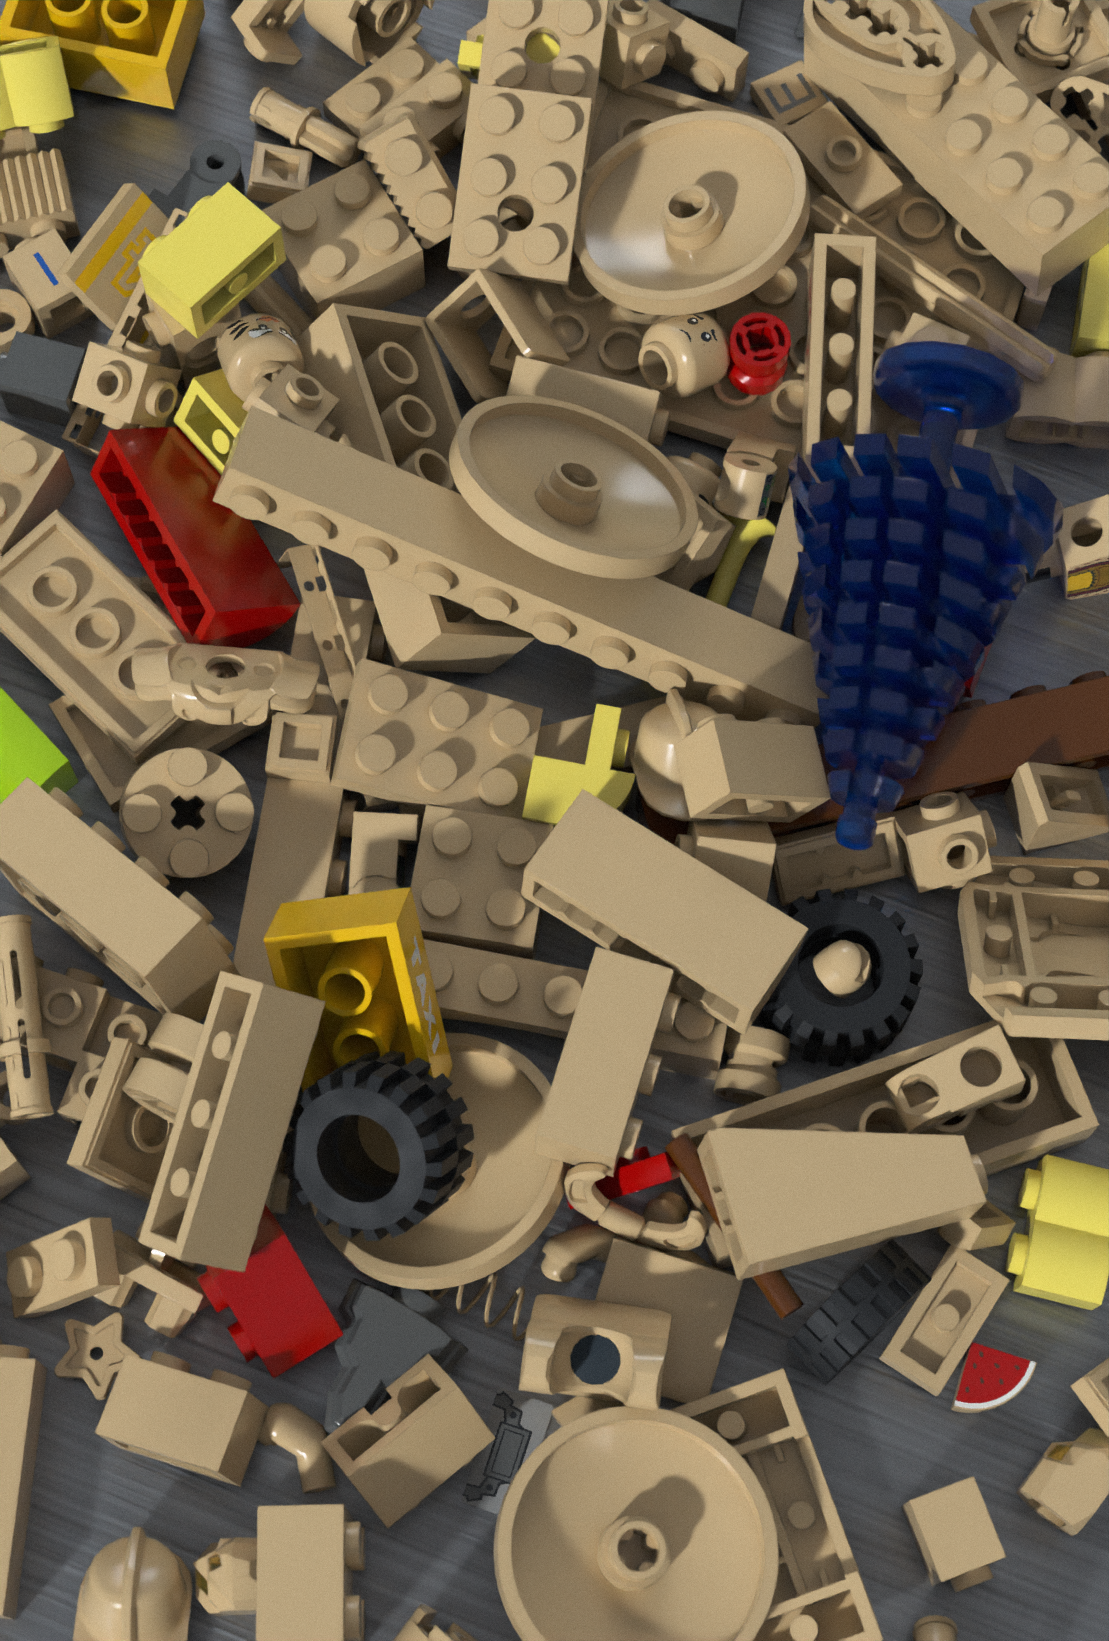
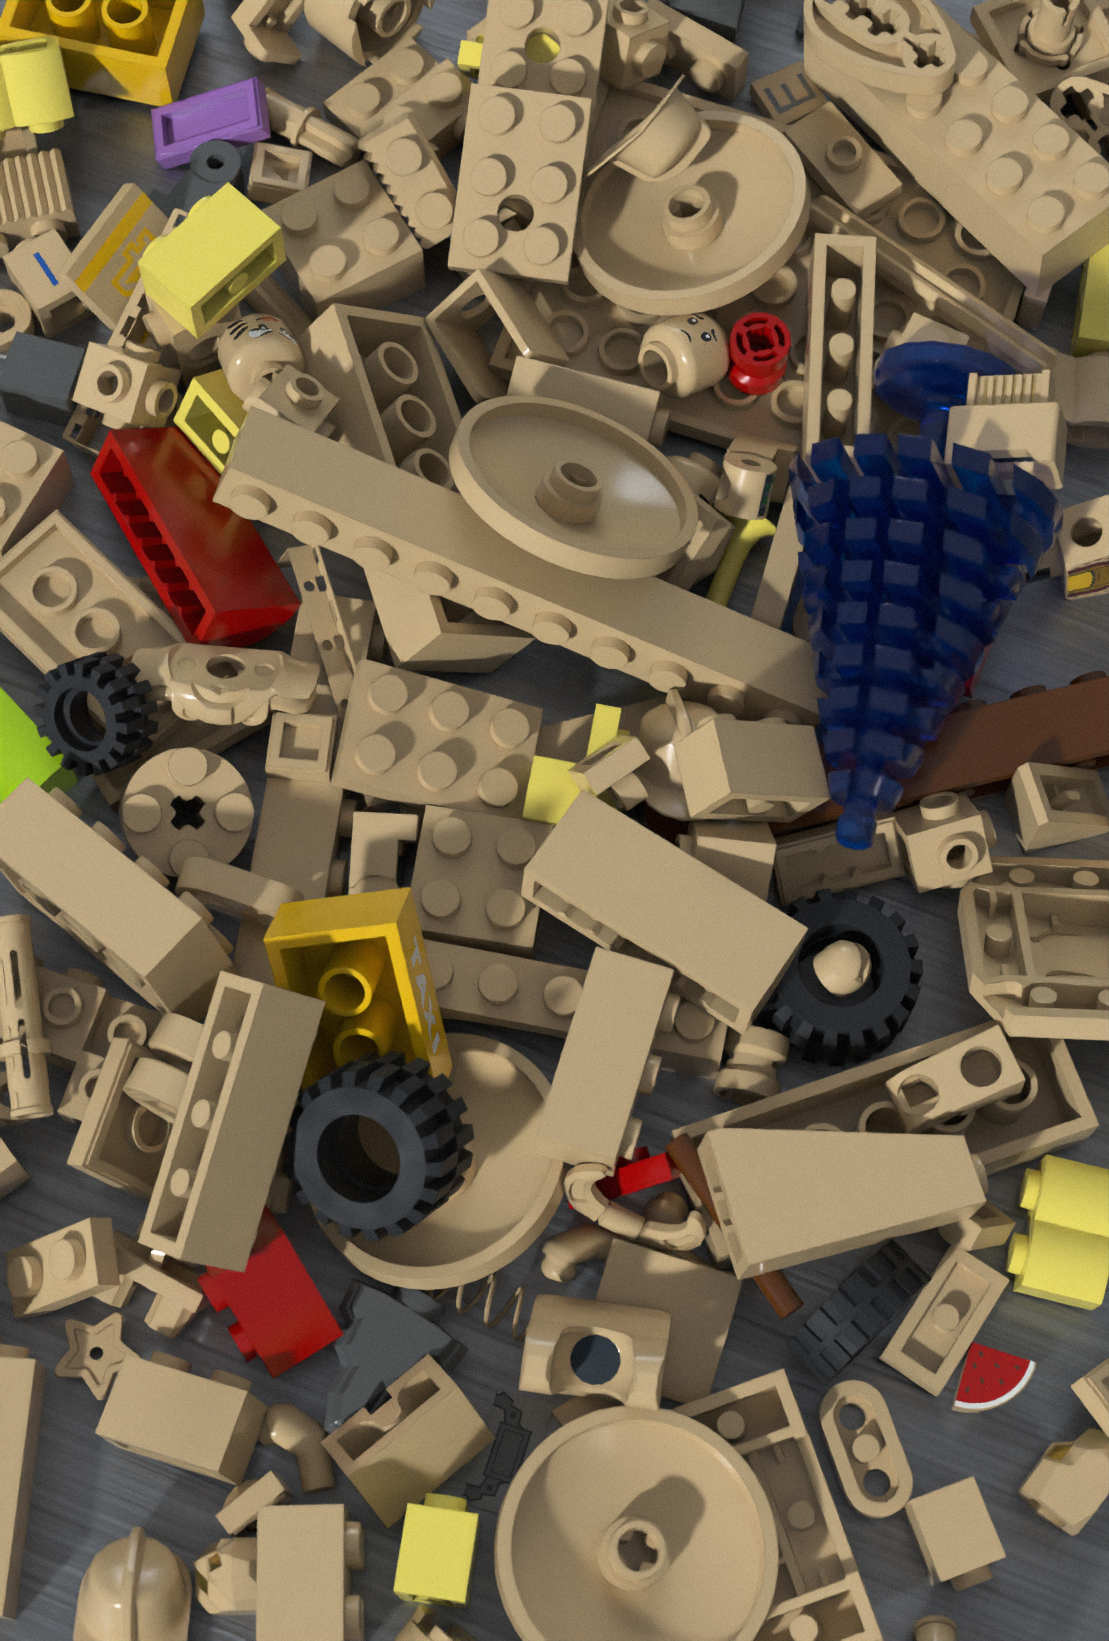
none -> black tyre [34,651,159,776]
none -> medium lavender tile [151,76,271,170]
none -> tan beam [175,856,304,928]
none -> tan tile [215,1471,295,1538]
none -> light yellow brick [393,1493,481,1610]
none -> tan tile [567,734,651,811]
none -> tan piece [583,74,711,182]
none -> tan plate [817,1380,913,1519]
none -> tan piece [944,369,1068,492]

